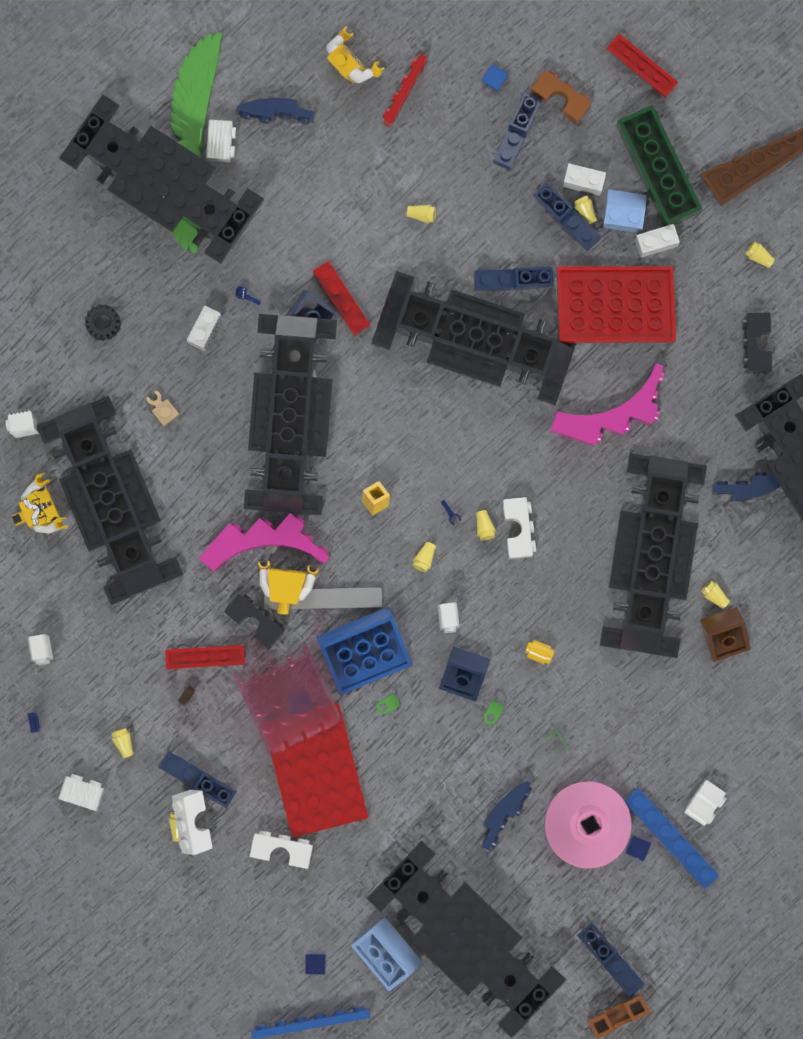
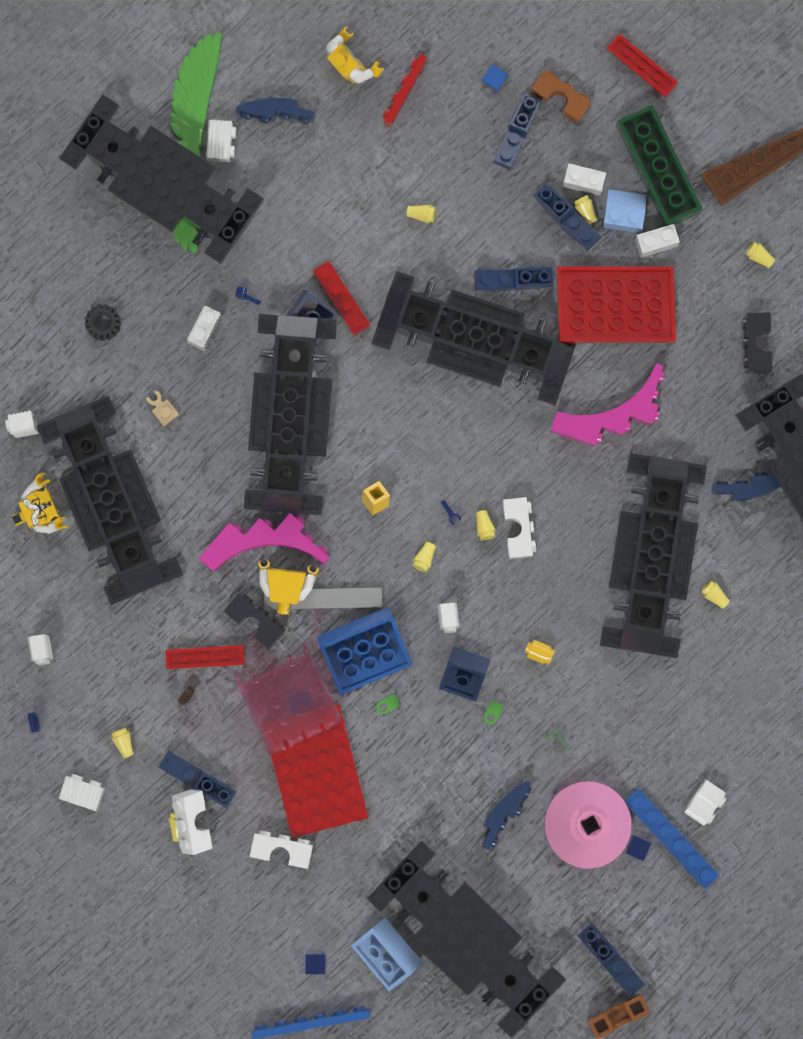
reddish brown slope [700,607,750,662] -> none

